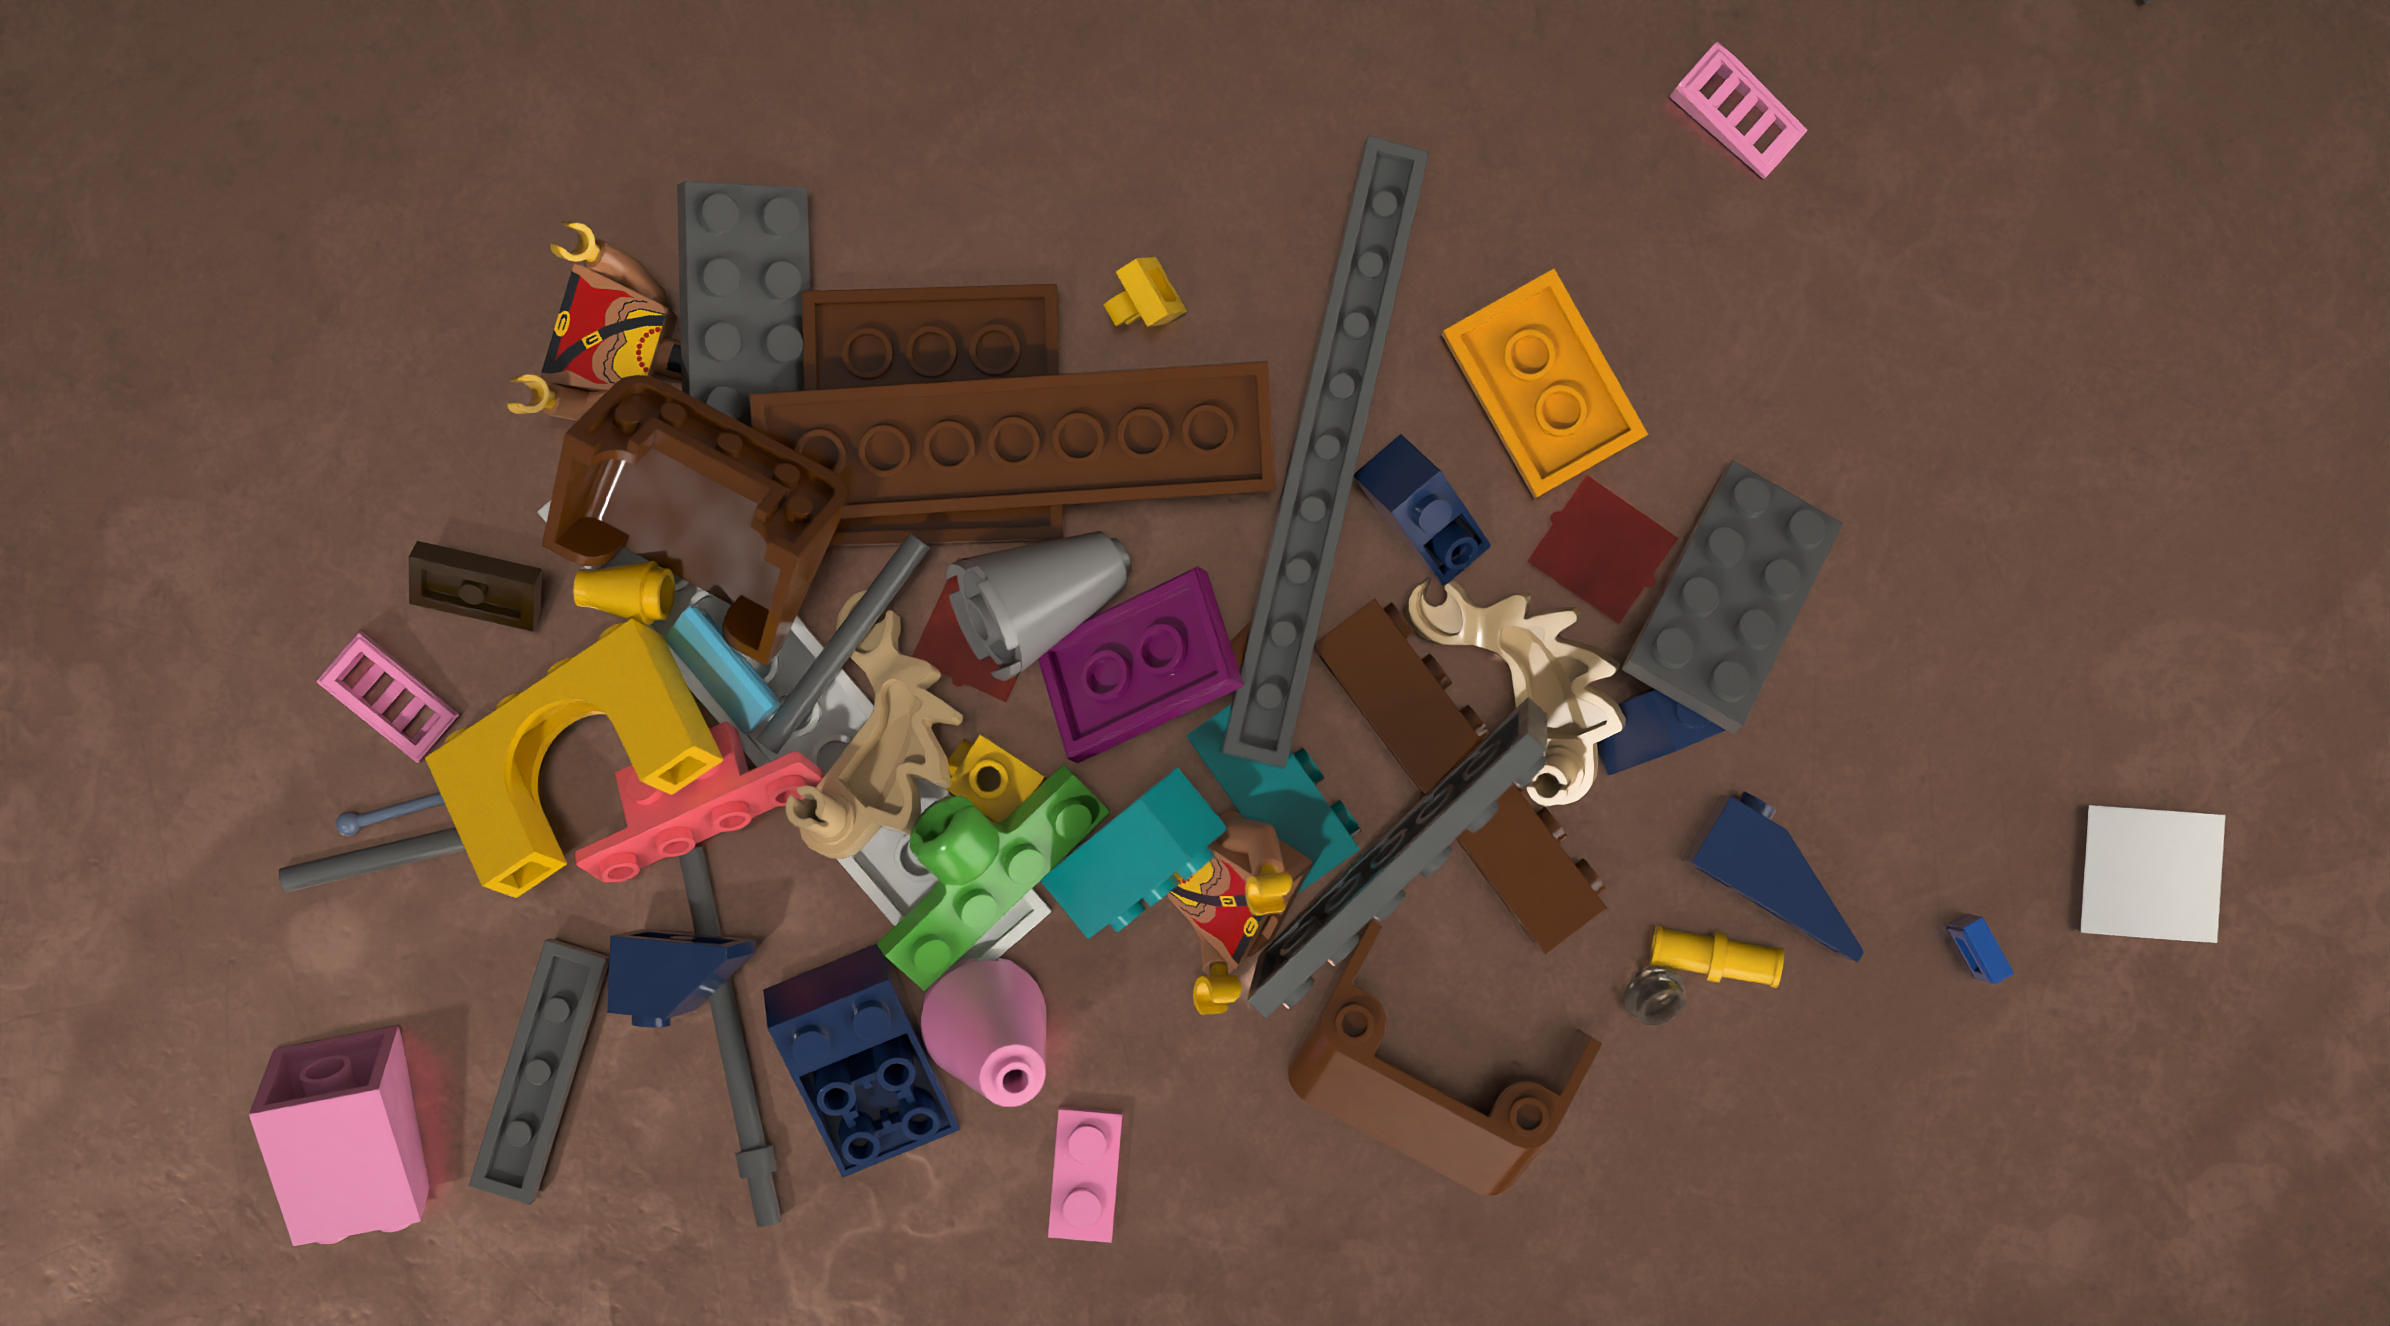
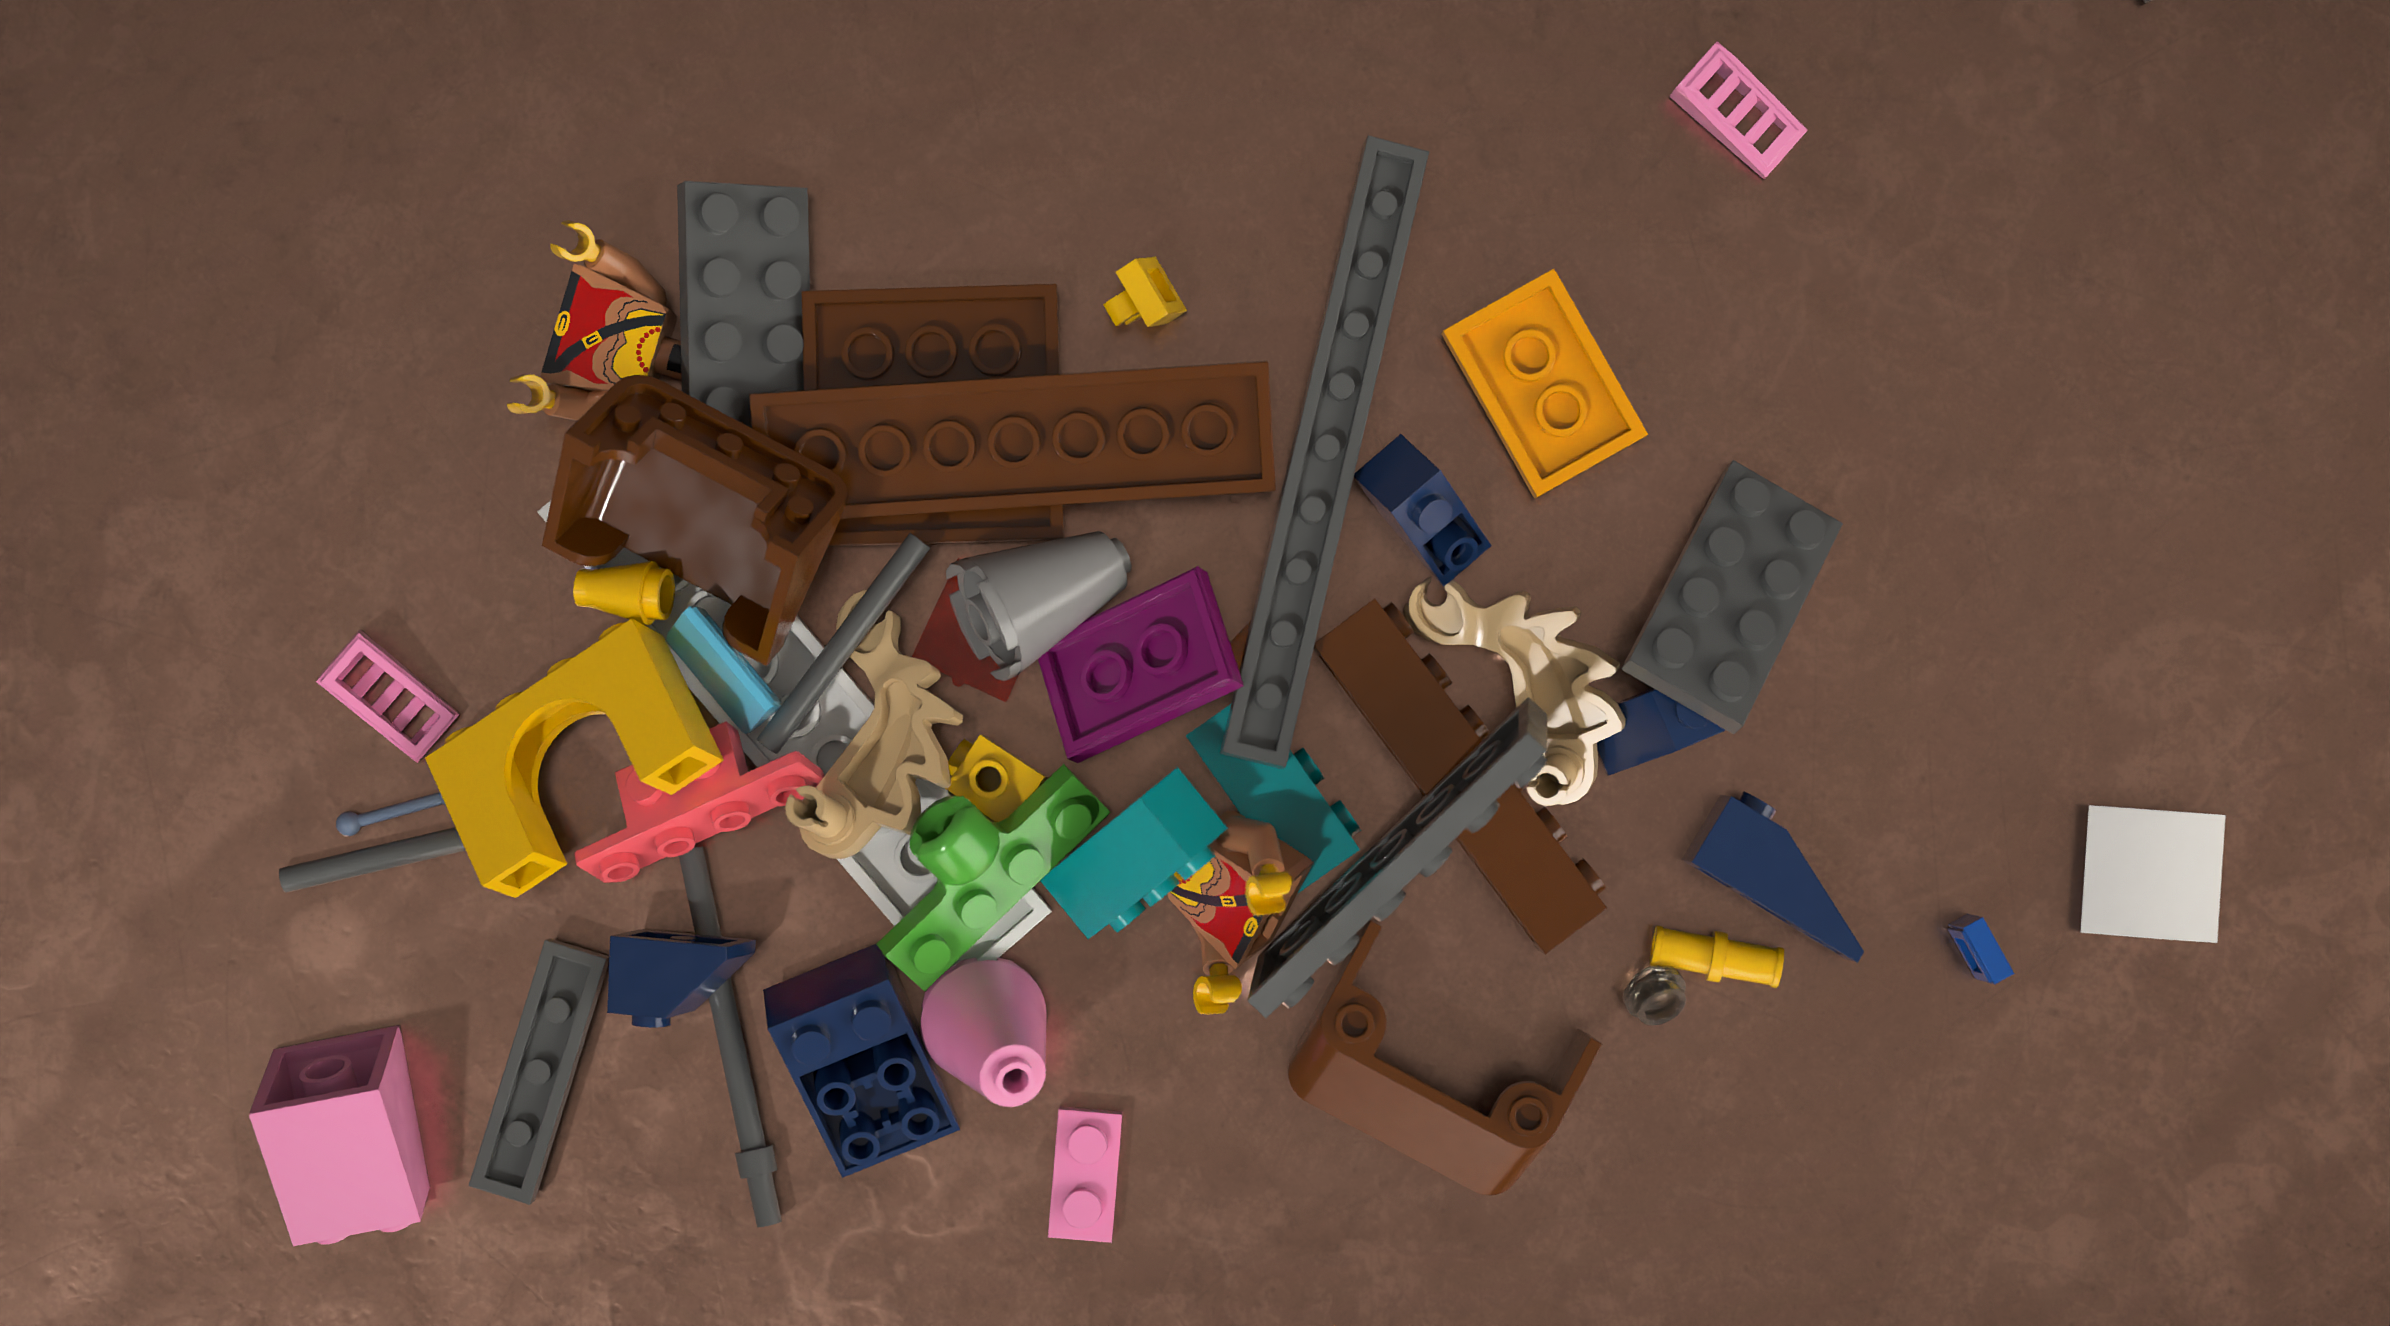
dark brown plate [409,541,542,632] -> none
clear red piece [1526,475,1678,624] -> none

